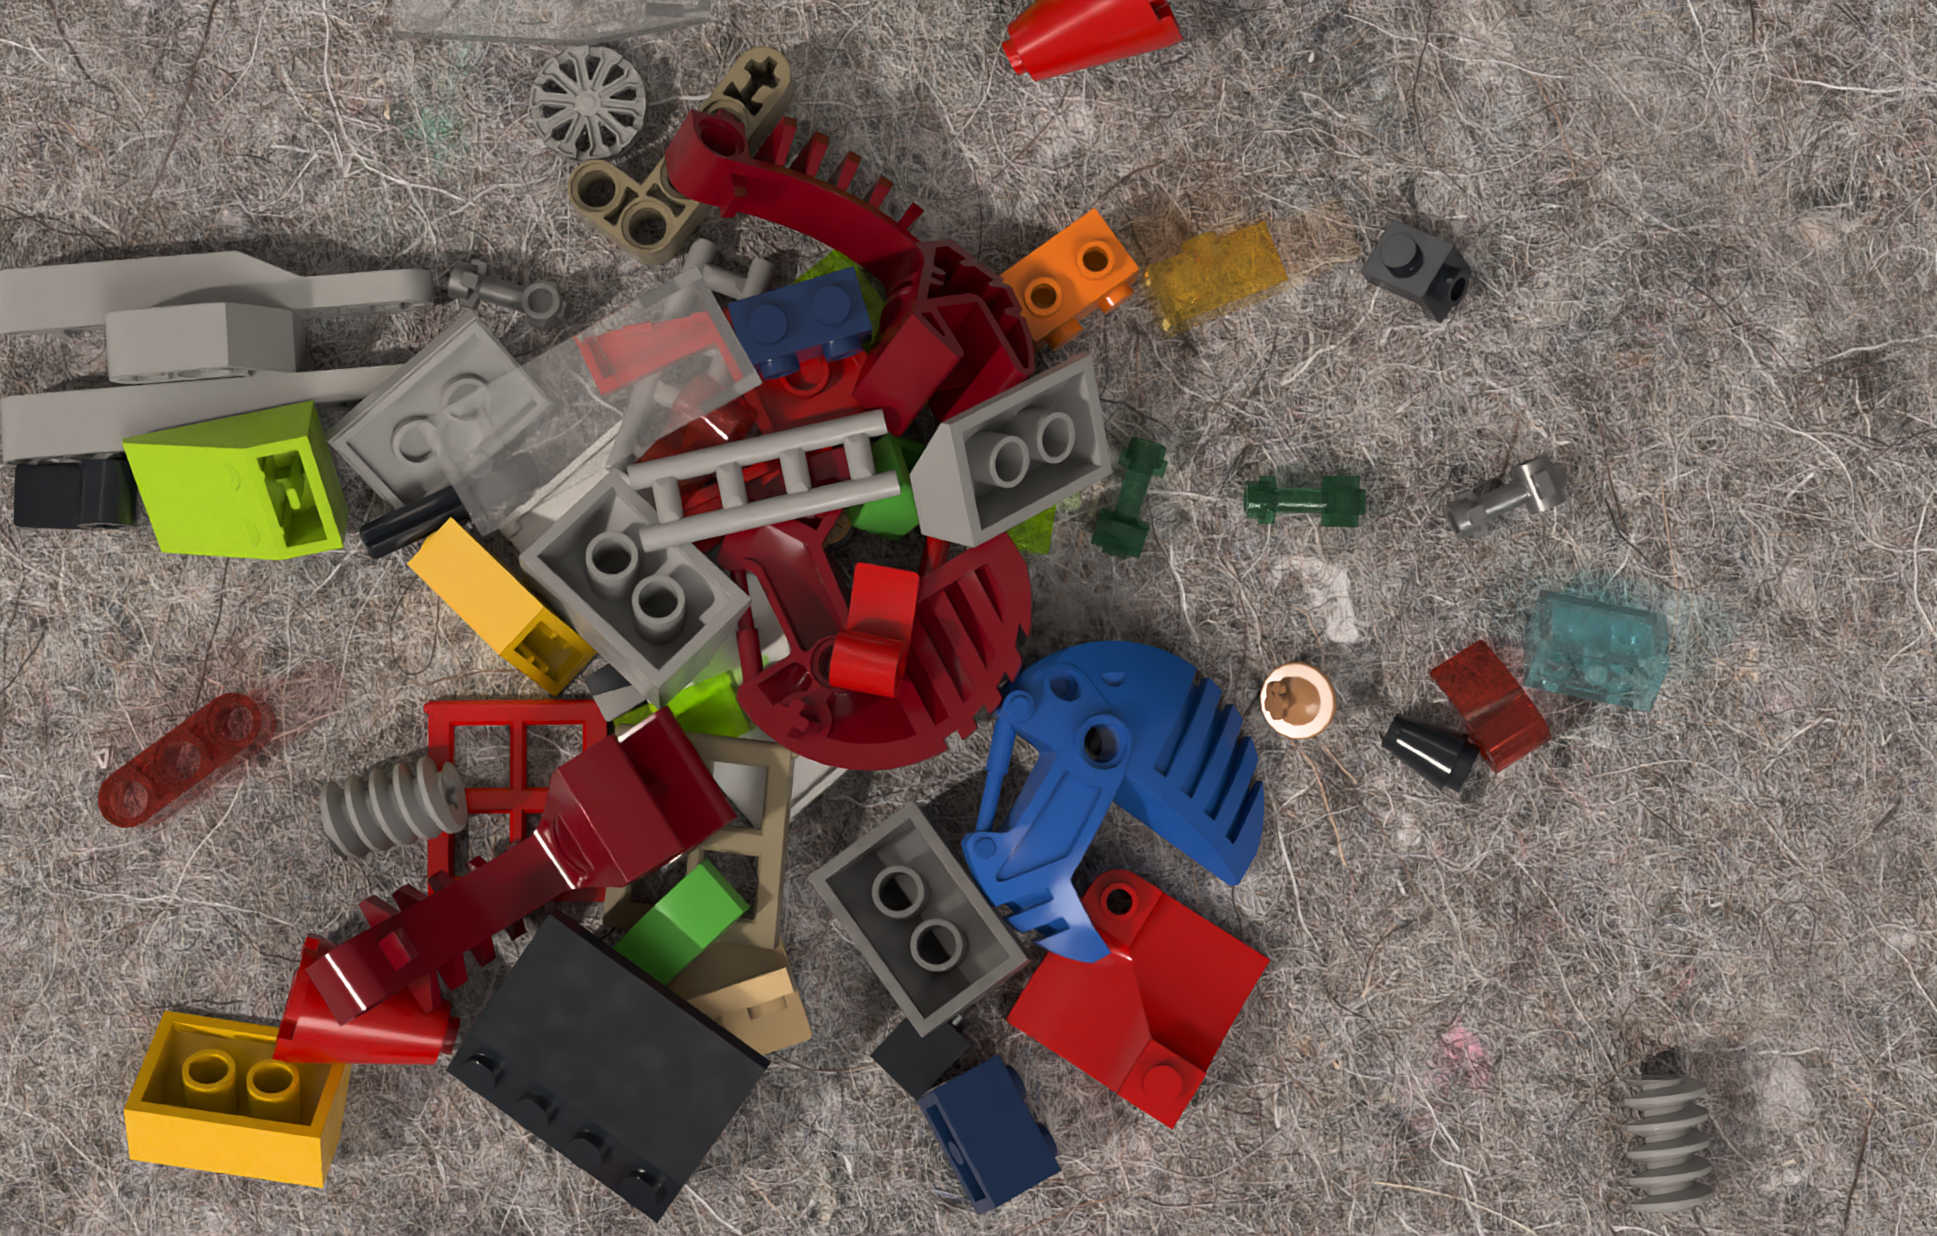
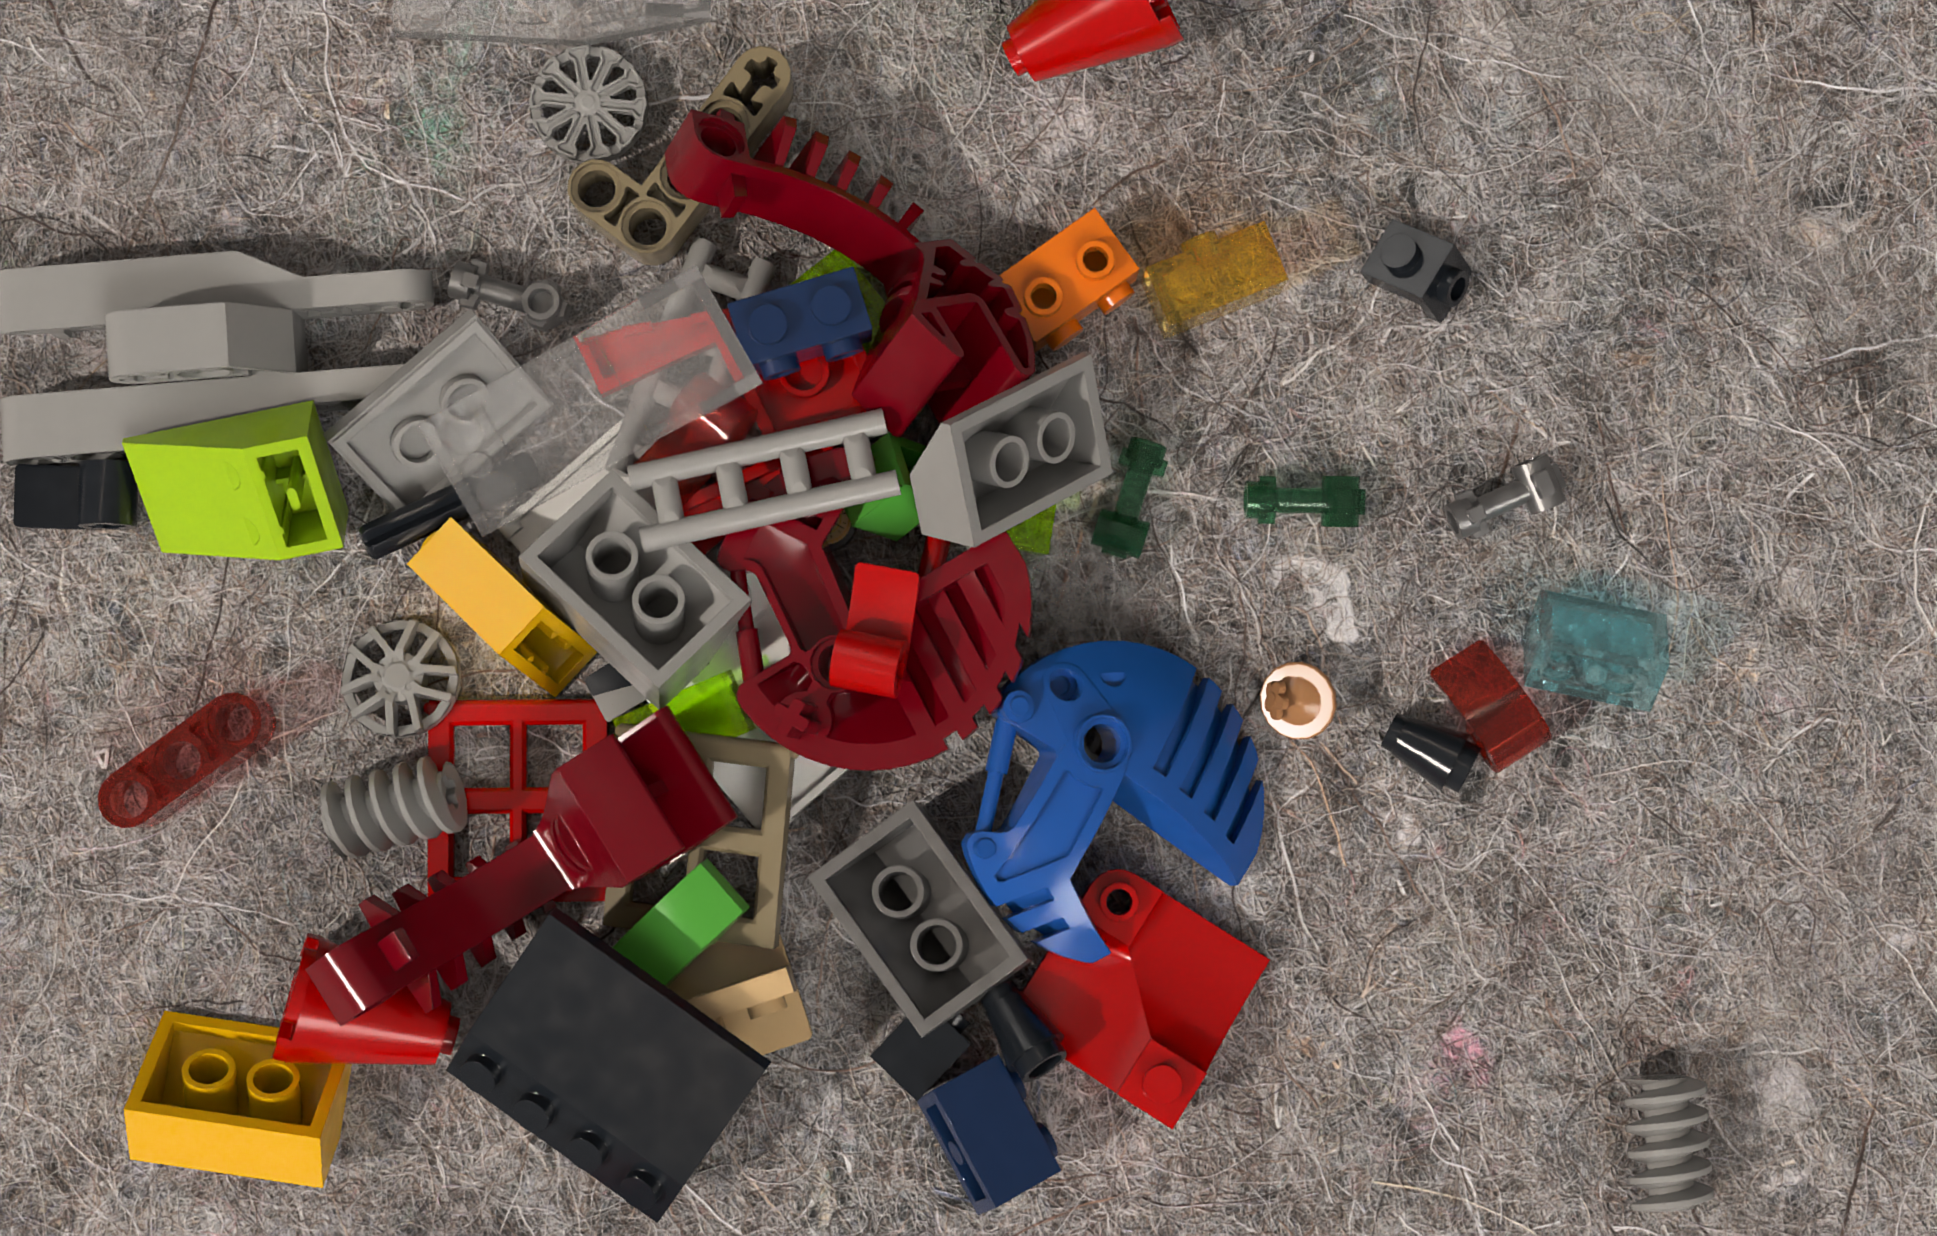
none -> light grey wheel [340,619,461,738]
none -> black cone [981,981,1067,1082]

